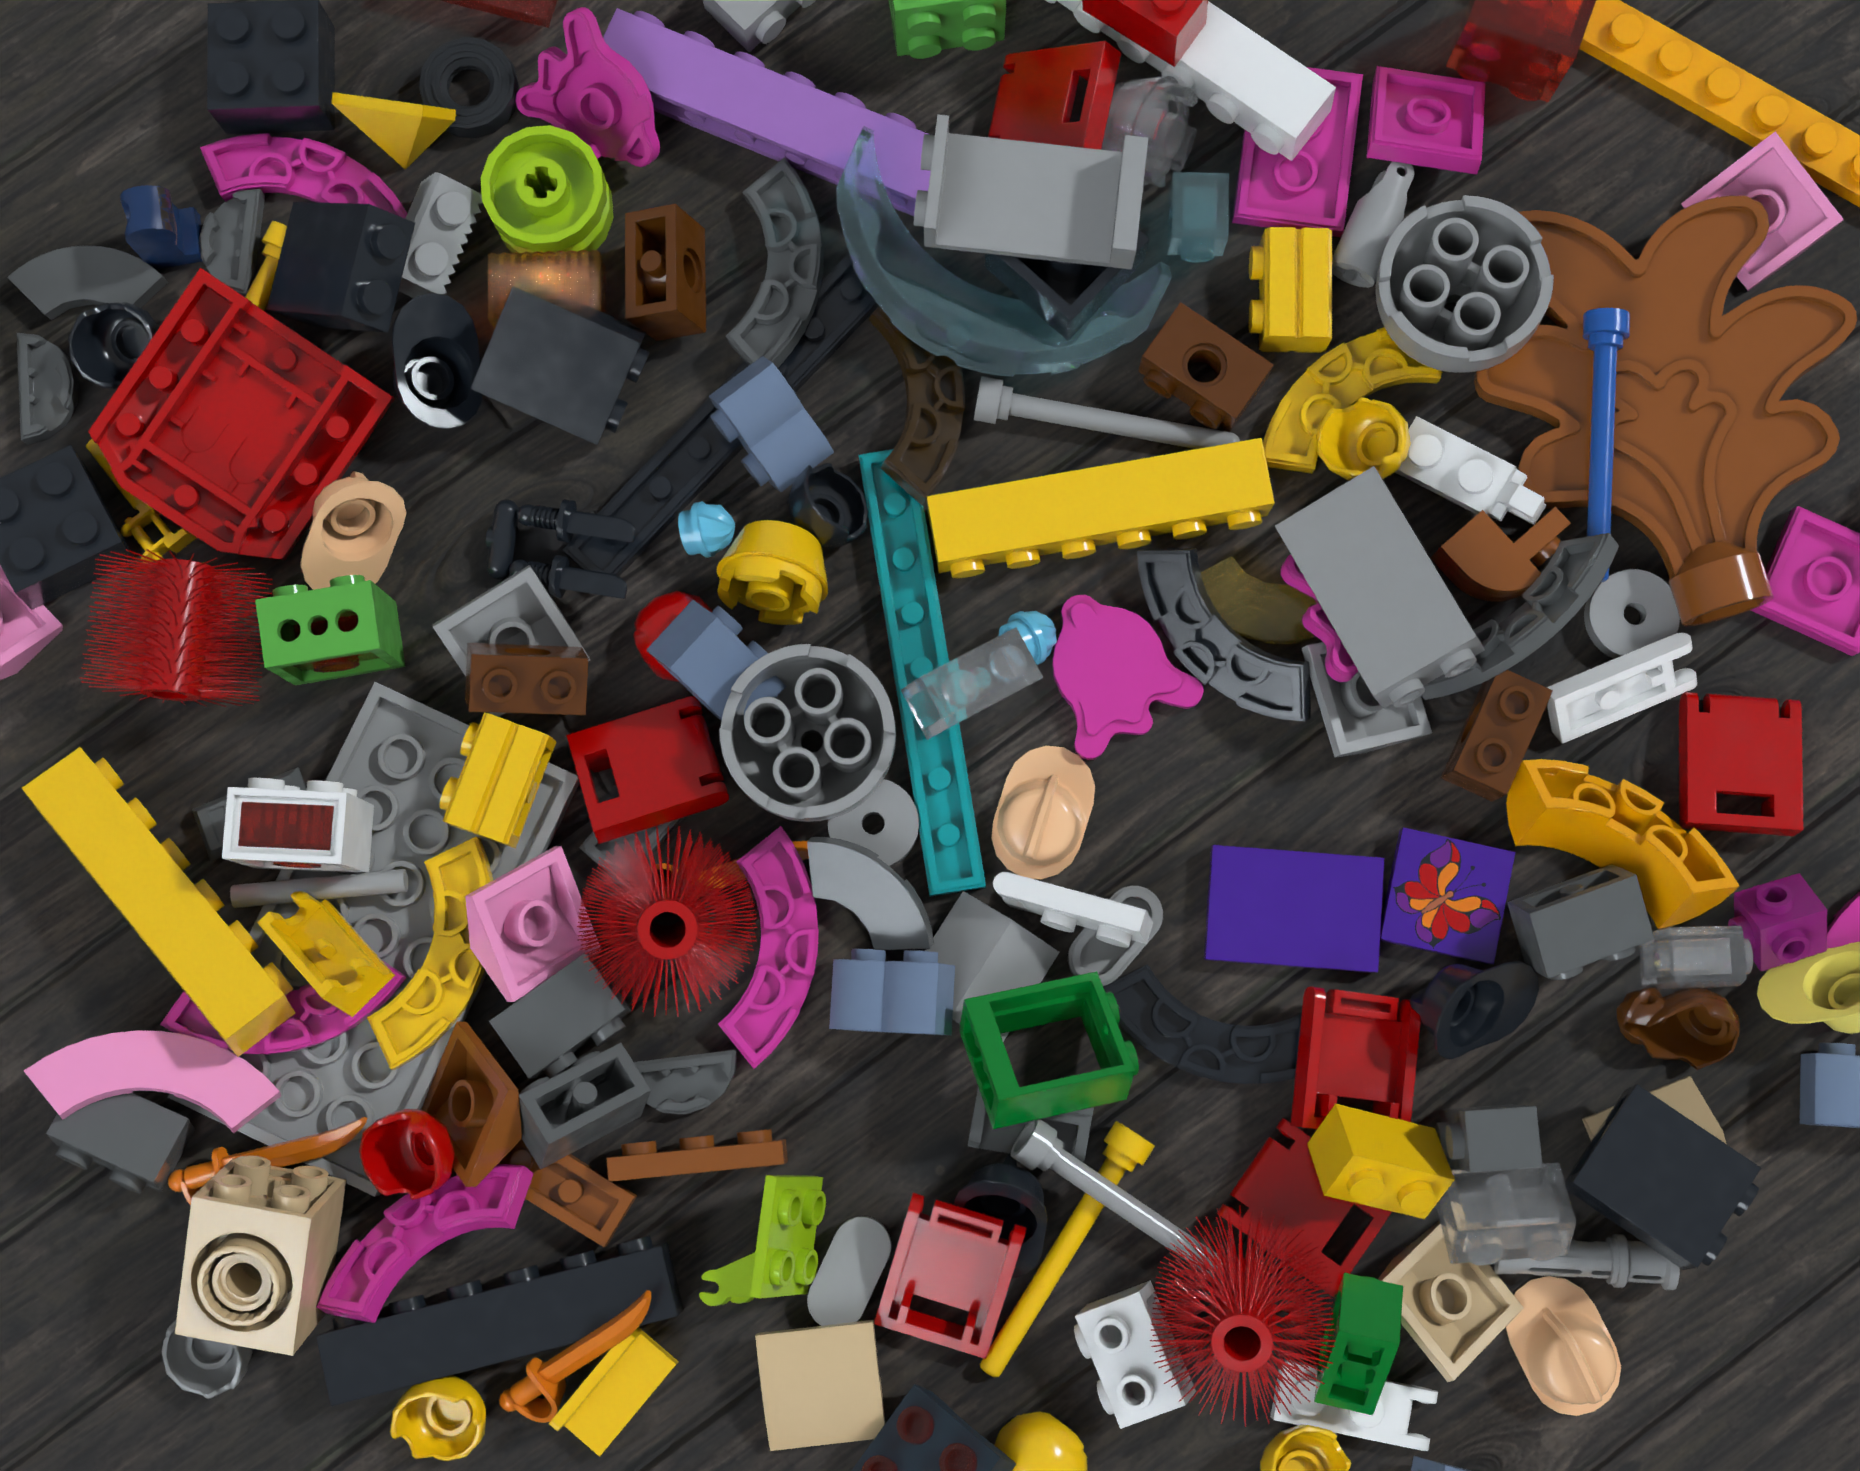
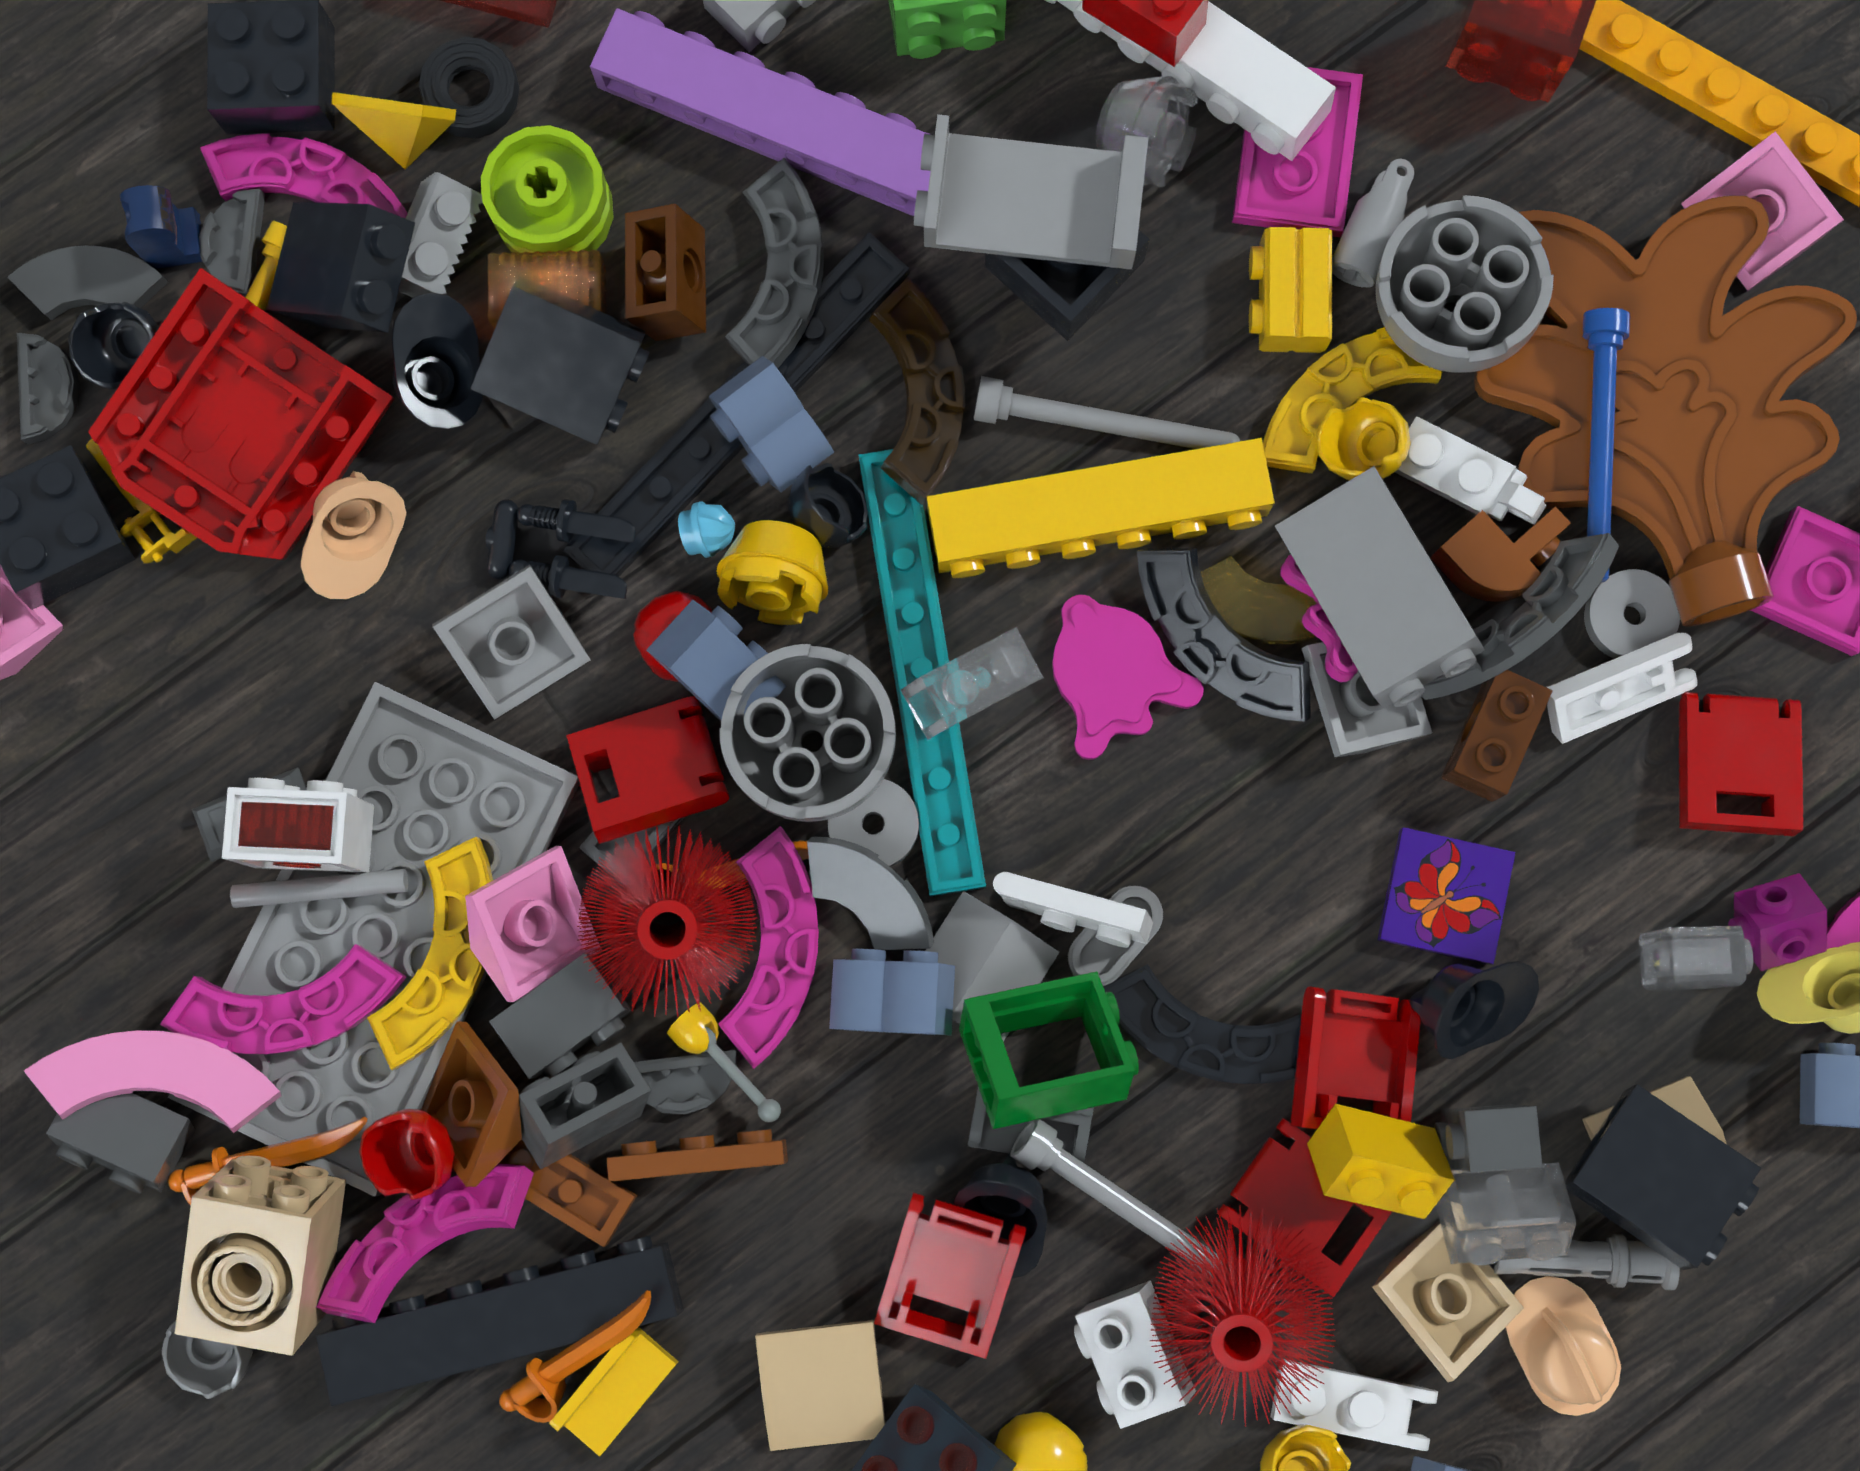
yellow brick [22,747,295,1057] -> none
red piece [80,549,272,707] -> none
bright green piece [255,575,406,685] -> none
yellow hinge [257,891,395,1017] -> none
yellow hair [390,1375,486,1461] -> none
yellow brick [439,712,556,849] -> none
reddish brown brick [465,643,589,715] -> none
dark pink tile [515,7,660,167] -> none
lime plate [699,1175,826,1306] -> none
light grey tile [807,1216,891,1326] -> none
clear light blue windscreen [836,126,1172,377] -> none
yellow piece [980,1121,1155,1378] -> none
red container [988,41,1121,150] -> none
light nougat piece [991,746,1095,880] -> none
medium azure plate [999,611,1057,667] -> none
reddish brown brick [1138,302,1274,432] -> none
clear light blue brick [1167,172,1229,262] -> none
dark purple tile [1204,845,1384,973] -> none
green brick [1314,1273,1403,1416] -> none
dark pink tile [1367,66,1485,175] -> none
light orange brick [1506,759,1739,929] -> none
dark grey brick [1507,864,1654,980] -> none
reddish brown hair [1616,988,1740,1070] -> none
none -> hinge [667,1003,781,1122]

